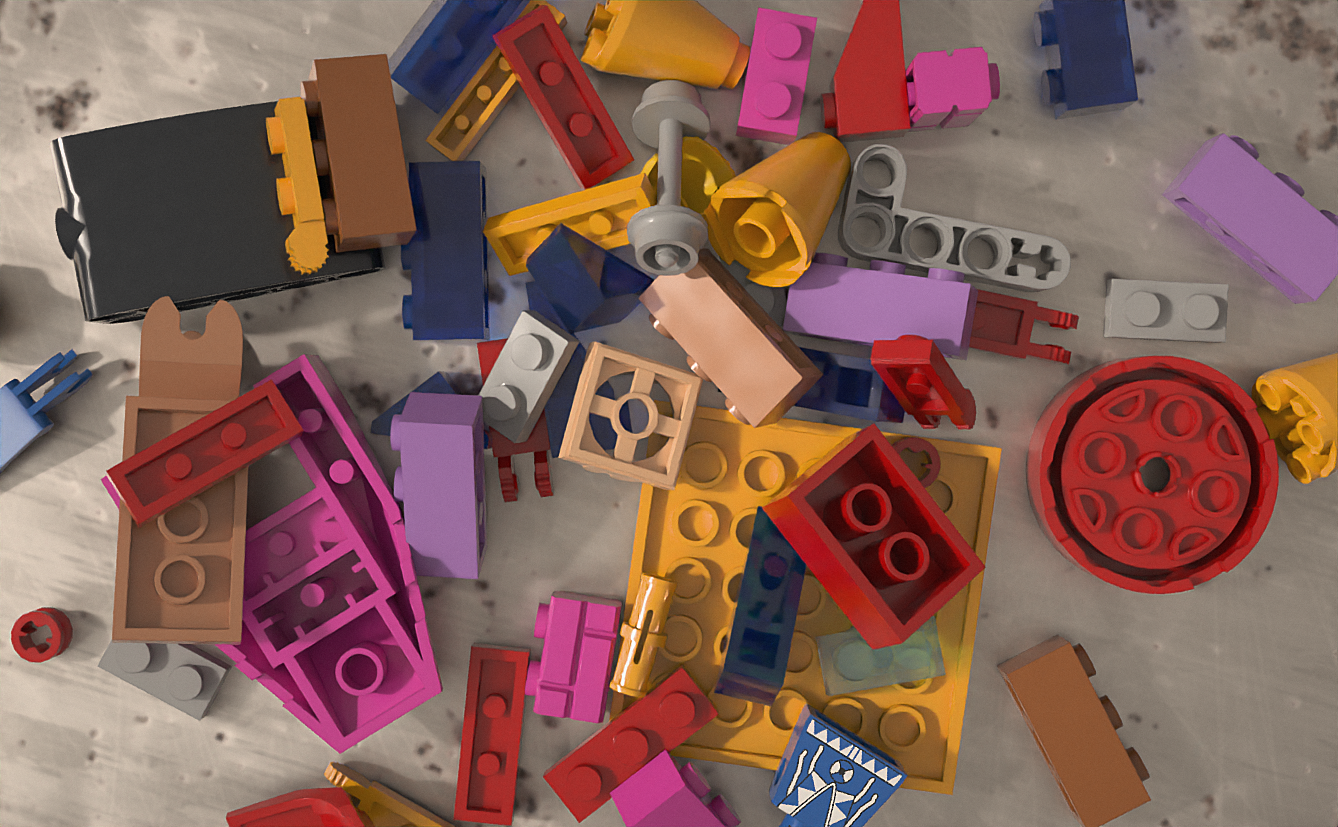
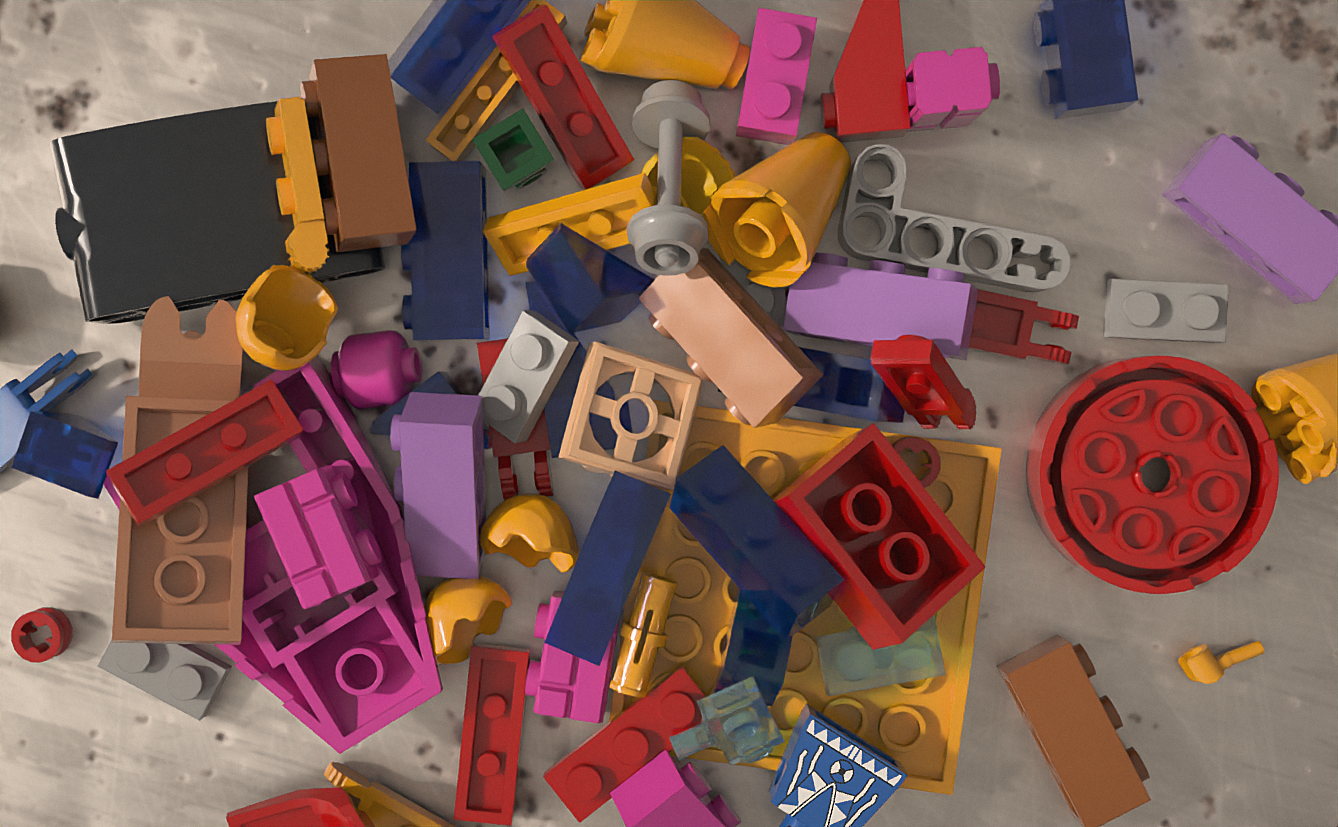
none -> clear blue slope [11,411,118,499]
none -> light orange hair [235,265,338,371]
none -> dark pink brick [254,465,382,609]
none -> dark pink head [331,330,423,409]
none -> light orange hair [424,576,512,665]
none -> dark green brick [472,108,555,192]
none -> light orange hair [480,493,580,572]
none -> clear blue slope [544,470,671,666]
none -> clear blue brick [669,445,844,641]
none -> clear light blue plate [669,676,785,766]
none -> light orange hand [1178,641,1264,684]

